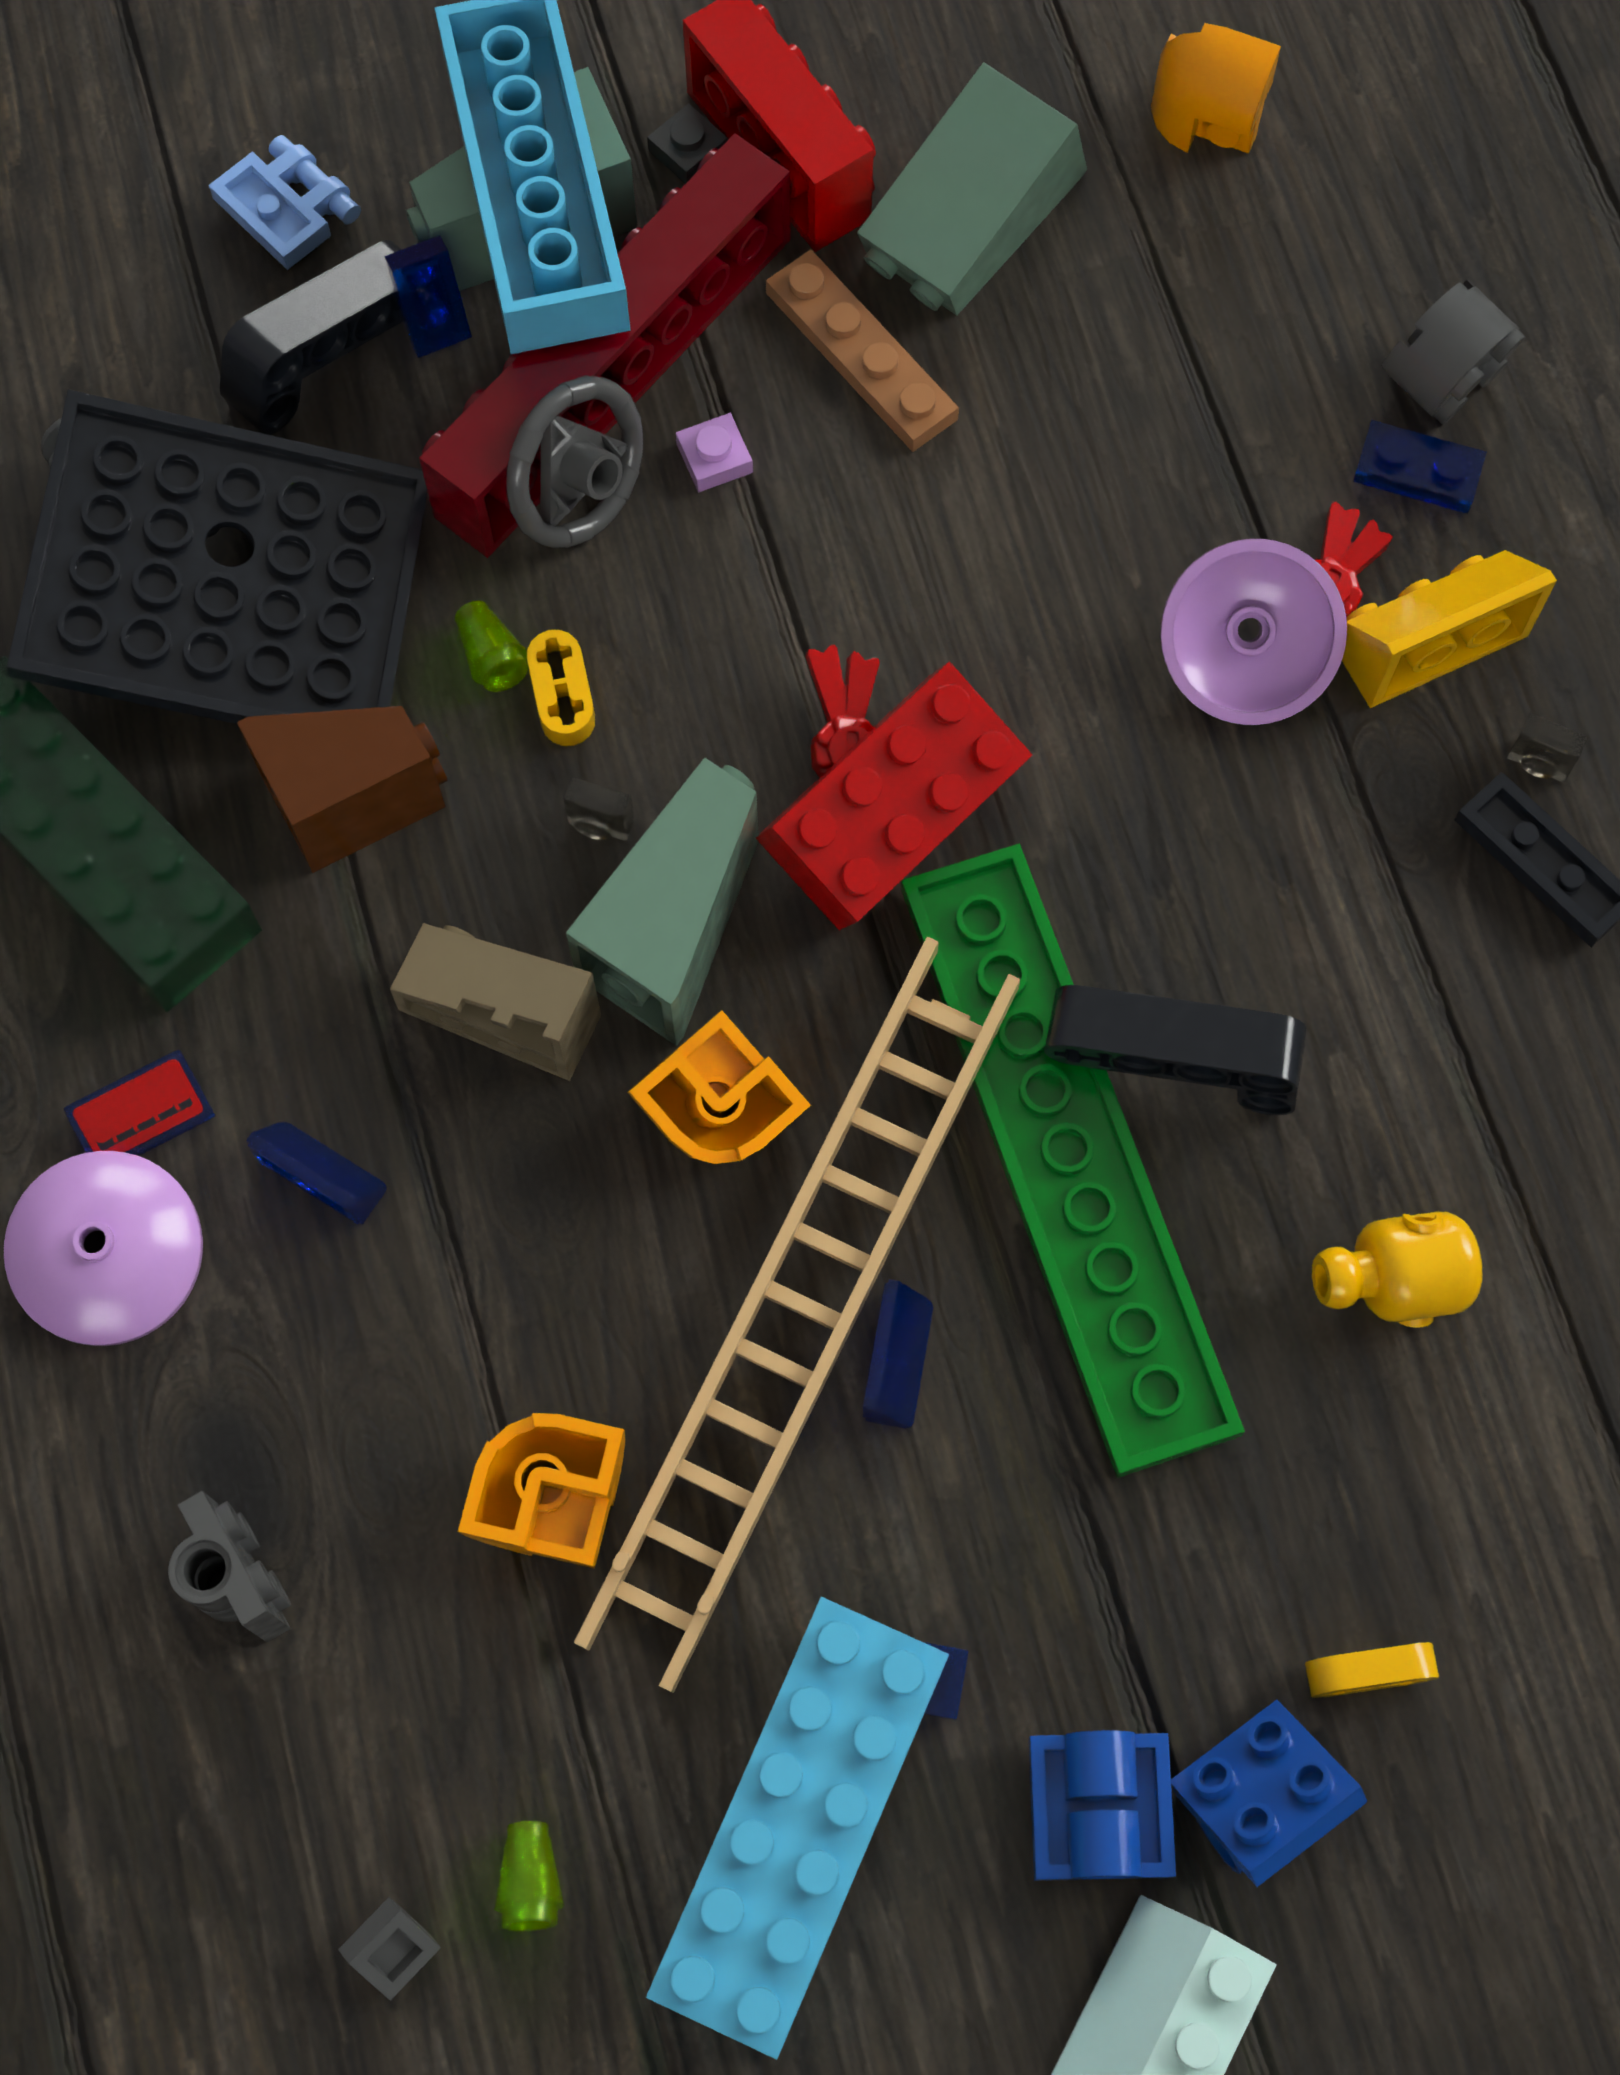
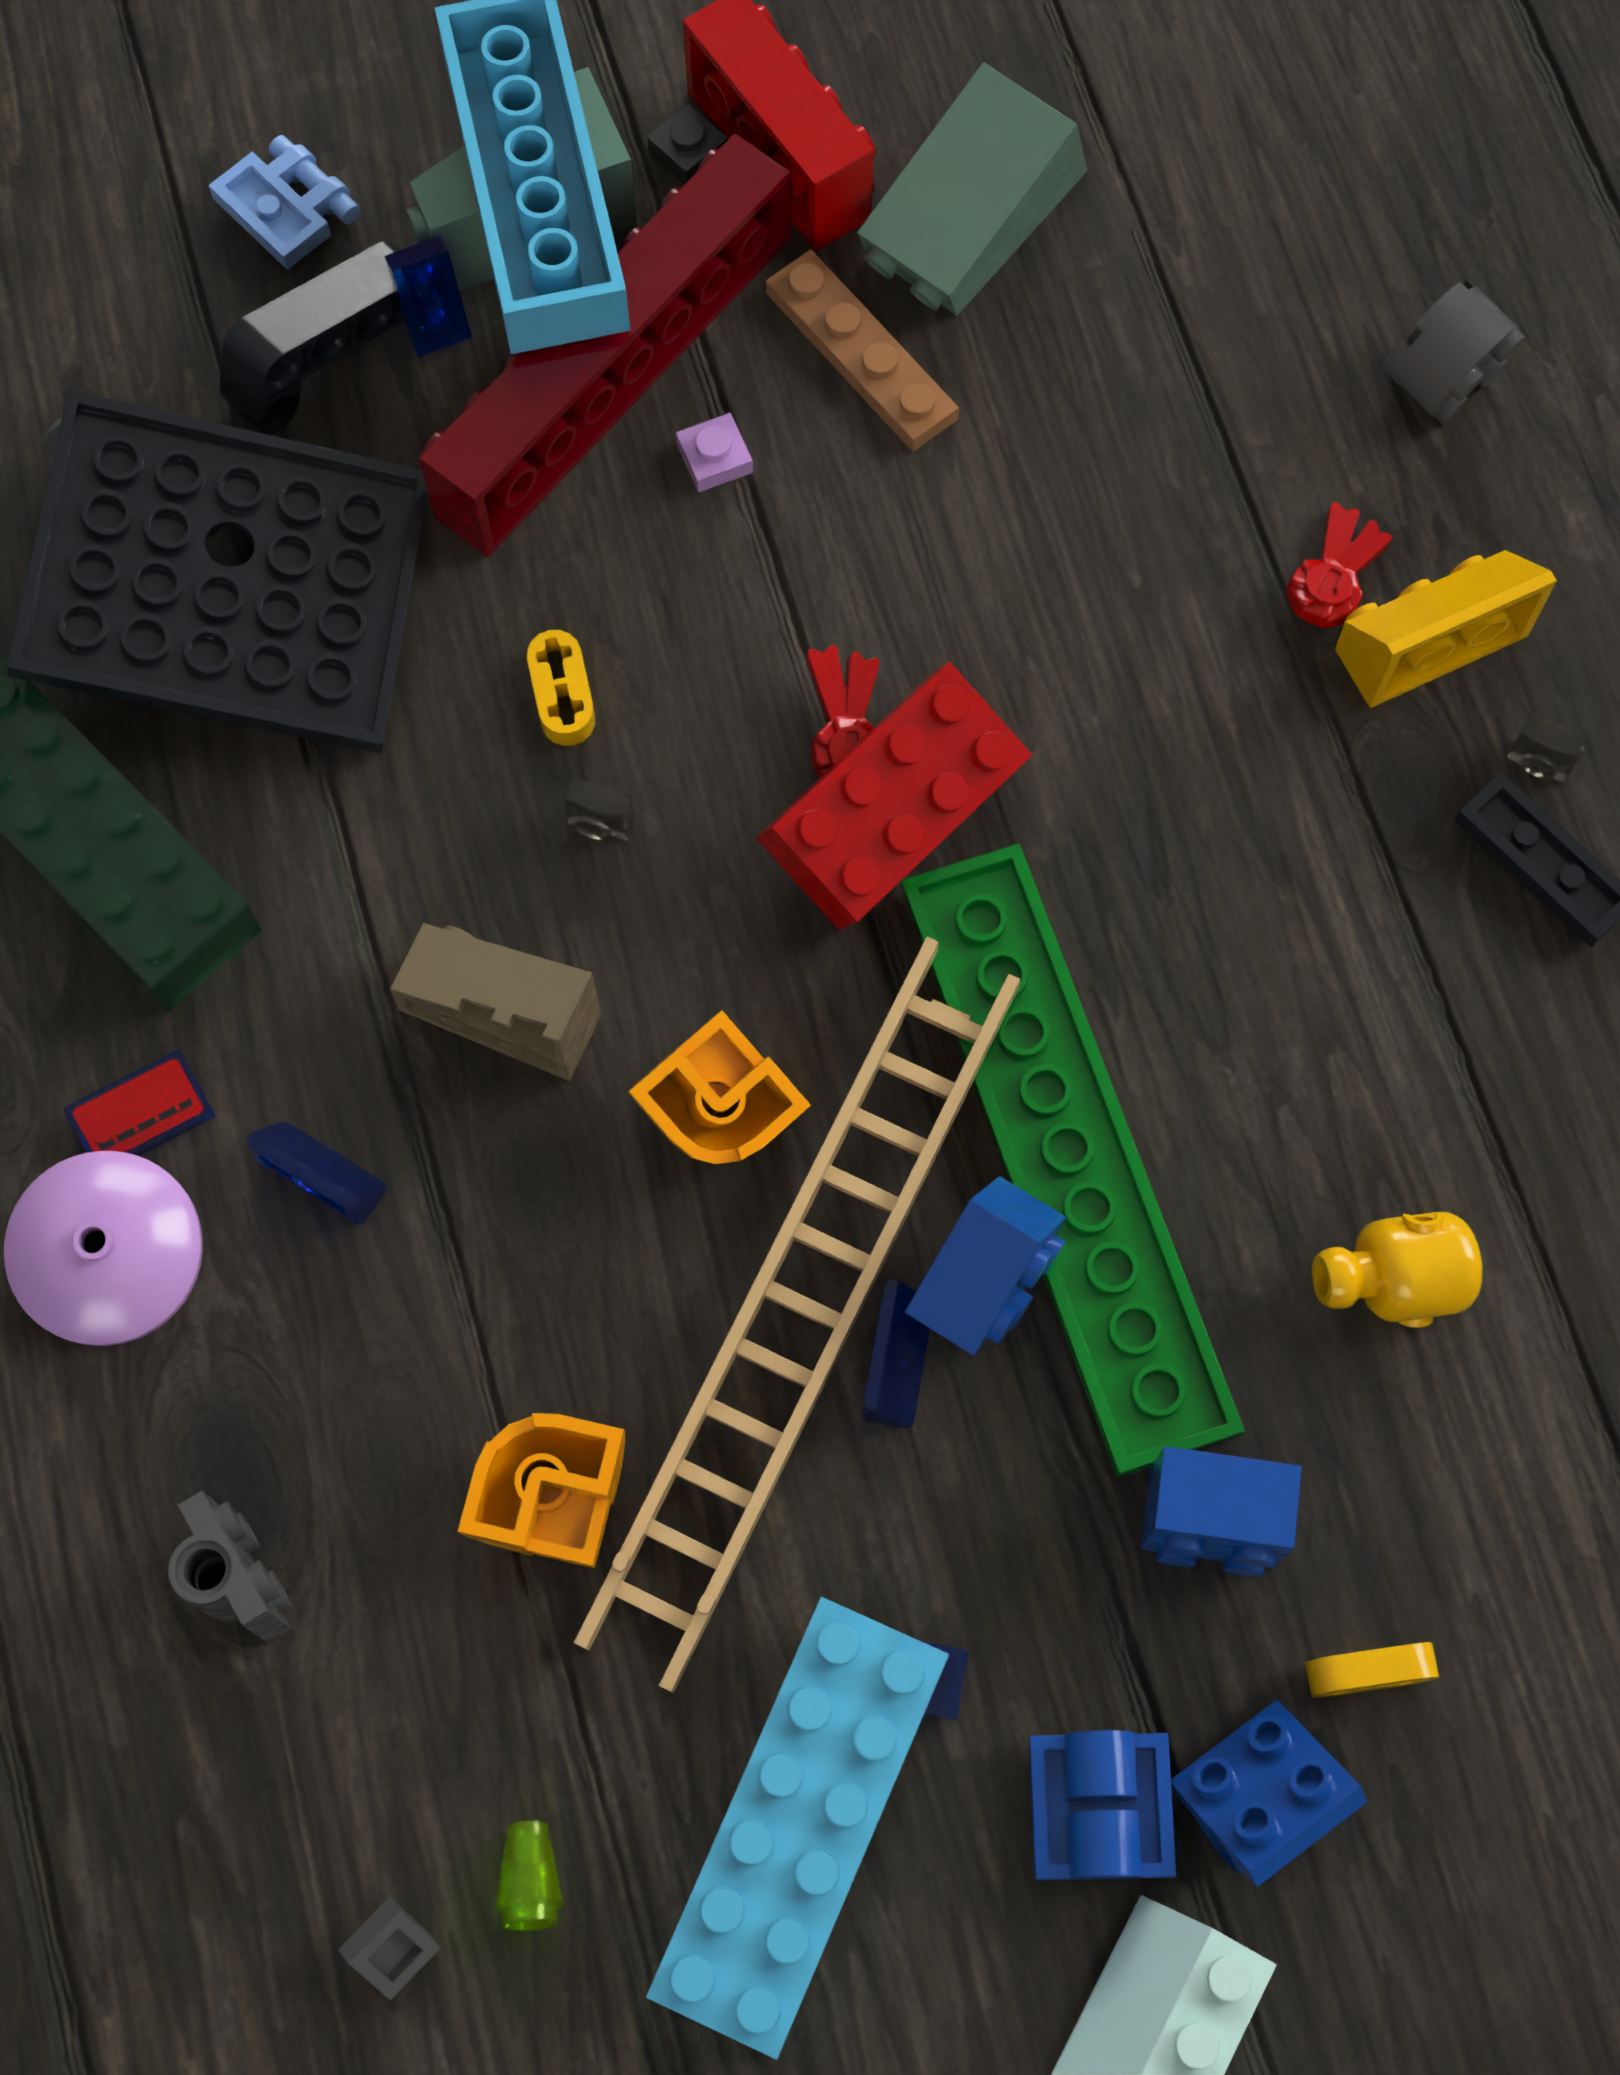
reddish brown slope [237,706,448,873] -> none
clear neon green cone [455,600,528,692] -> none
dark grey piece [506,375,643,548] -> none
sand green slope [566,758,759,1046] -> none
black beam [1044,985,1306,1115] -> none
light orange brick [1151,23,1281,154] -> none
lavender dish [1160,539,1347,725] -> none
clear blue plate [1353,420,1487,514] -> none
none -> blue brick [905,1176,1067,1356]
none -> blue brick [1140,1446,1302,1577]

